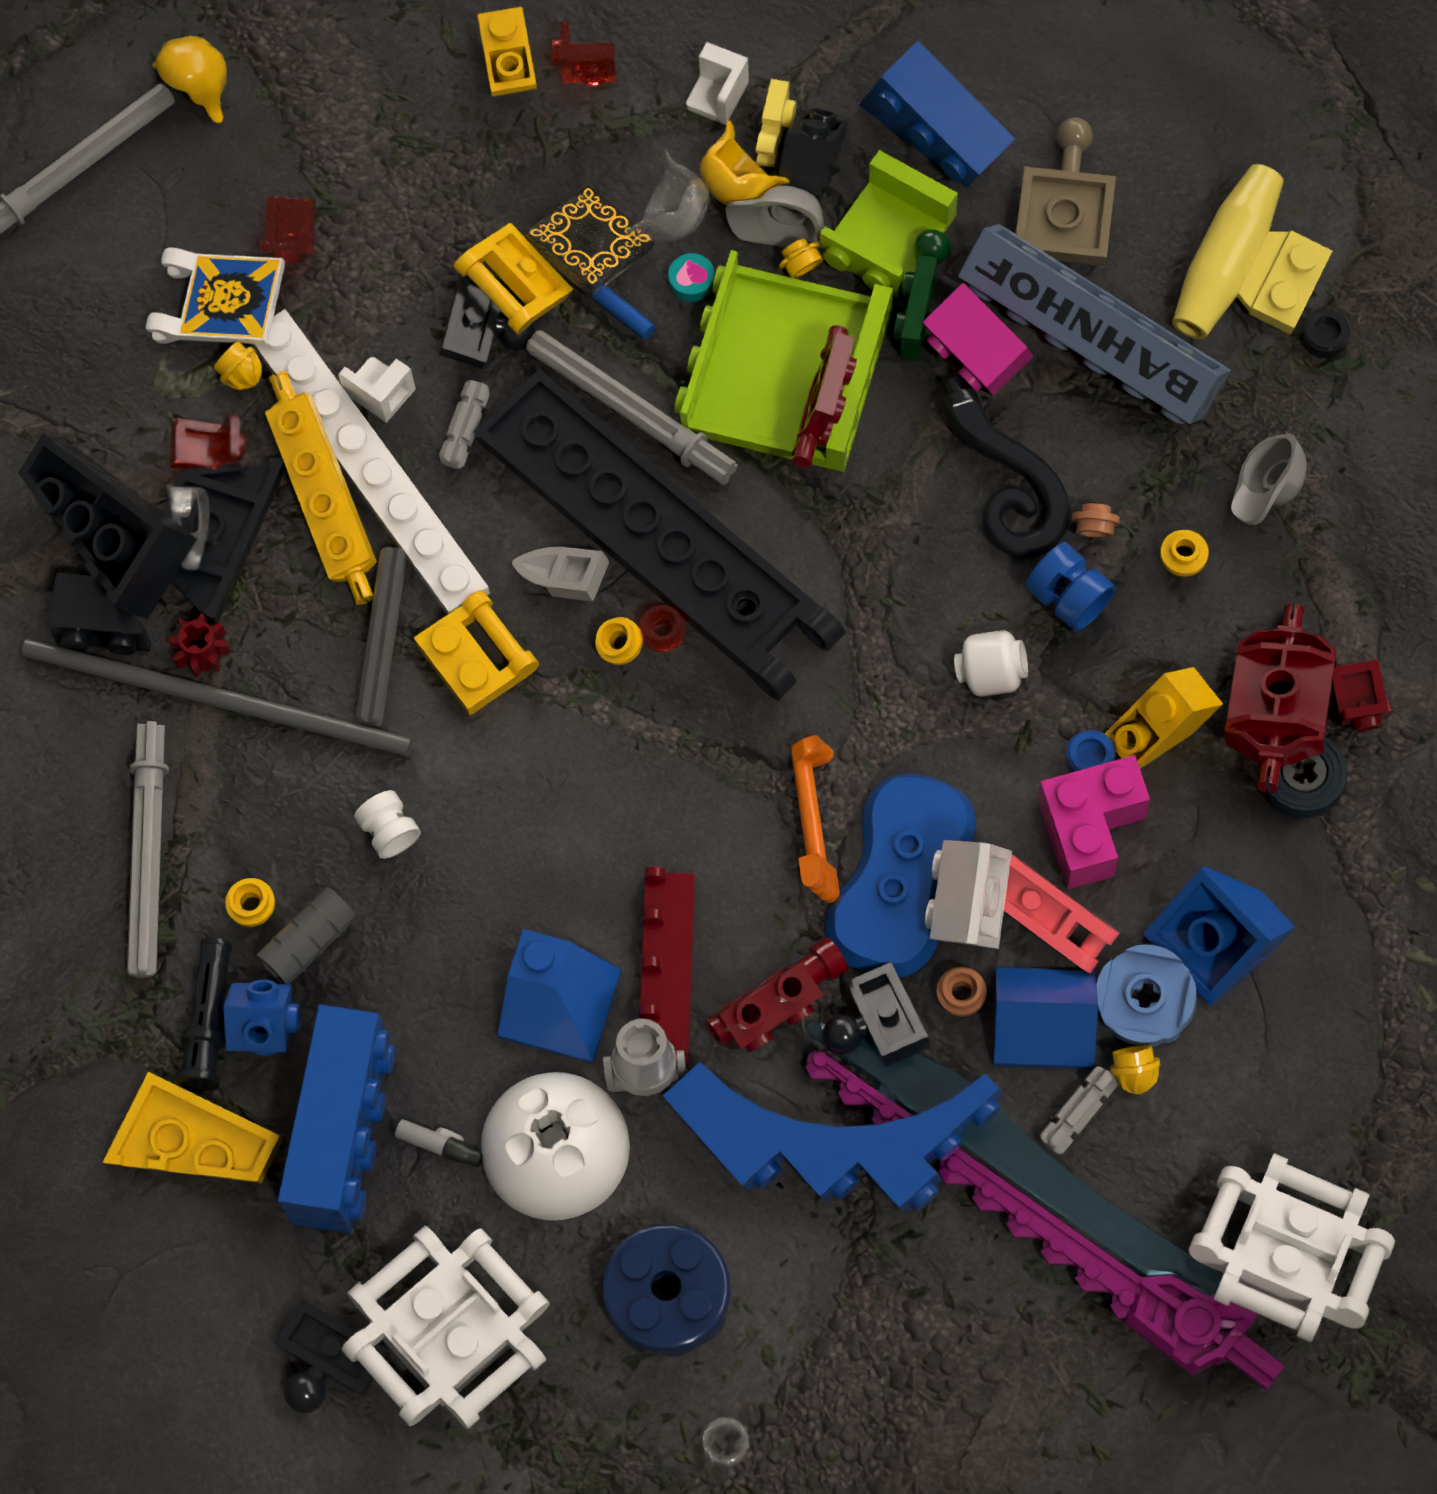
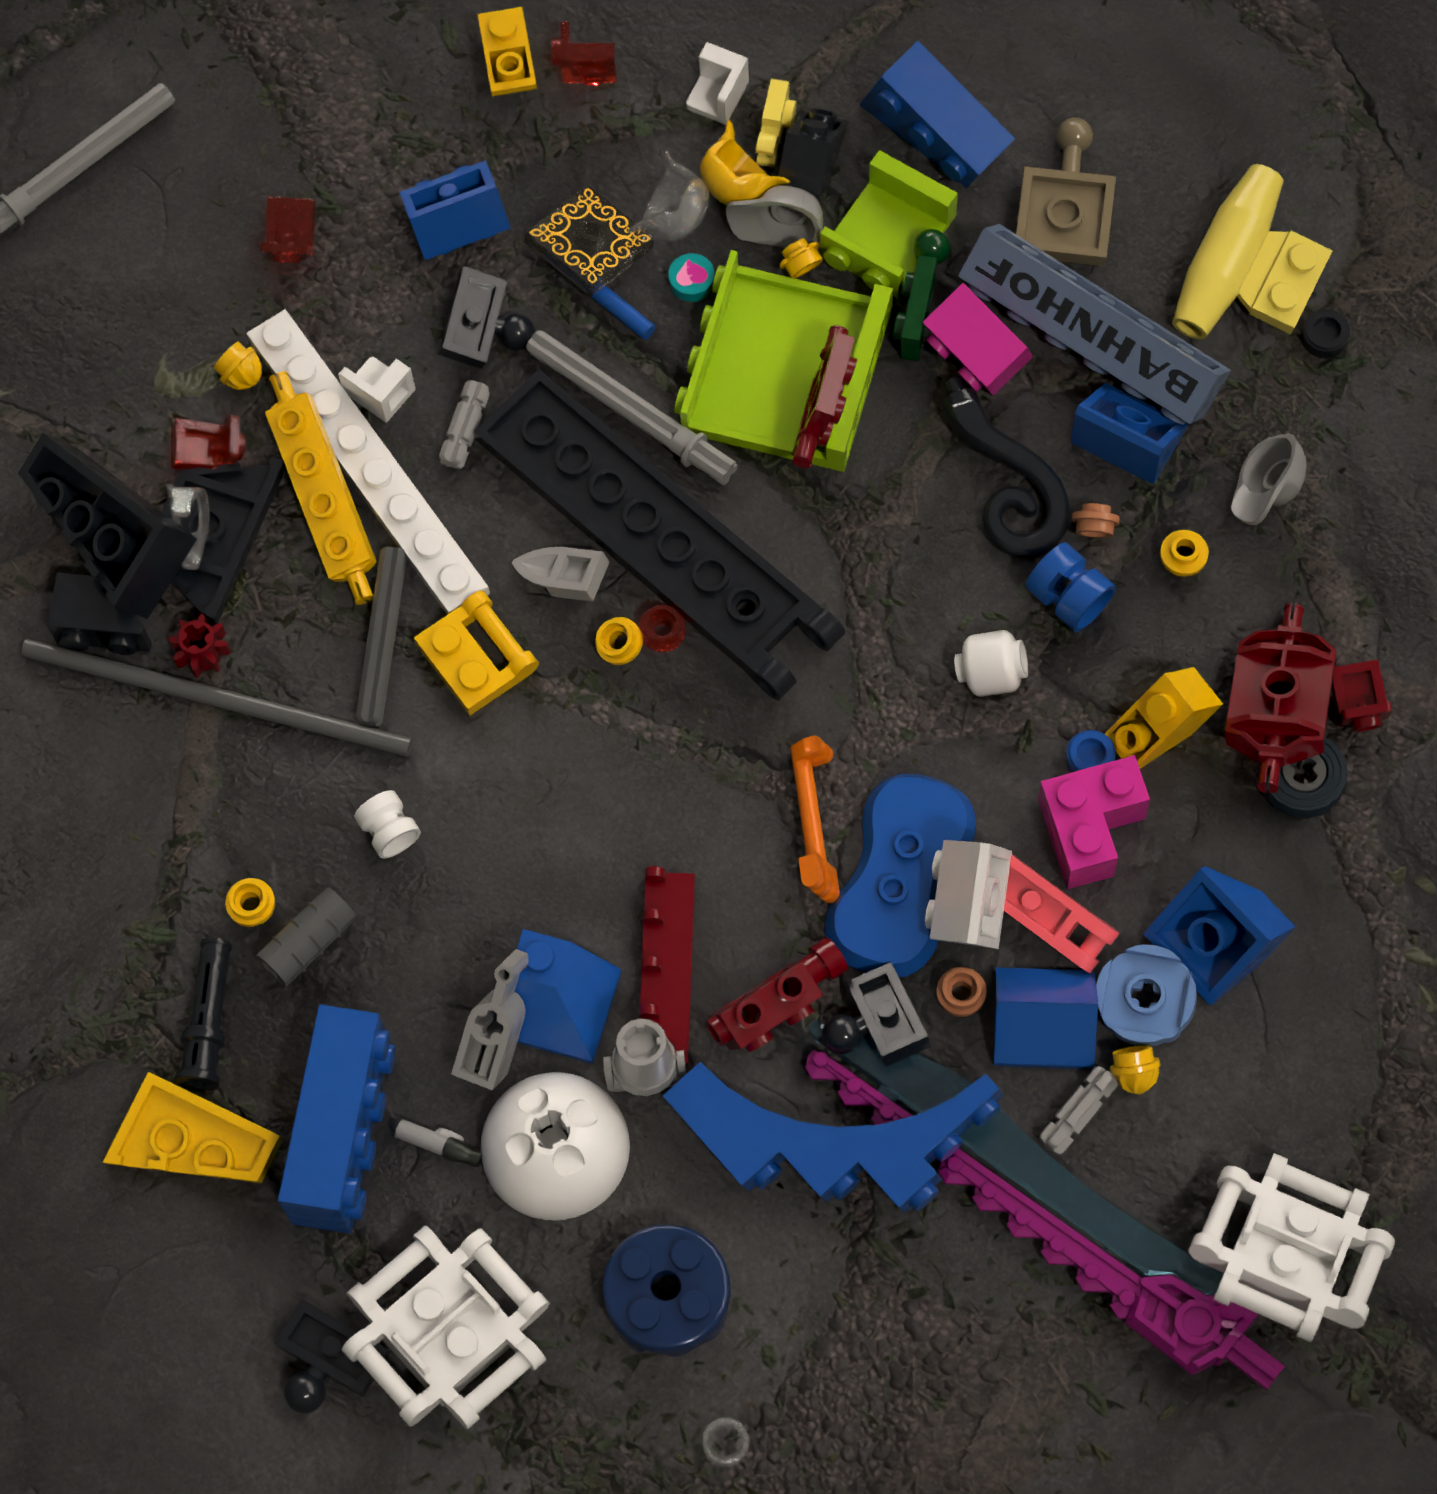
light grey axle [127,721,169,978] -> none
flag [146,248,285,345] -> none
yellow hair [152,36,227,123] -> none
blue brick [224,980,301,1056] -> none
yellow plate [453,223,573,334] -> none
none -> blue brick [399,160,511,260]
none -> light grey piece [451,949,529,1091]
none -> blue slope [1071,382,1188,485]

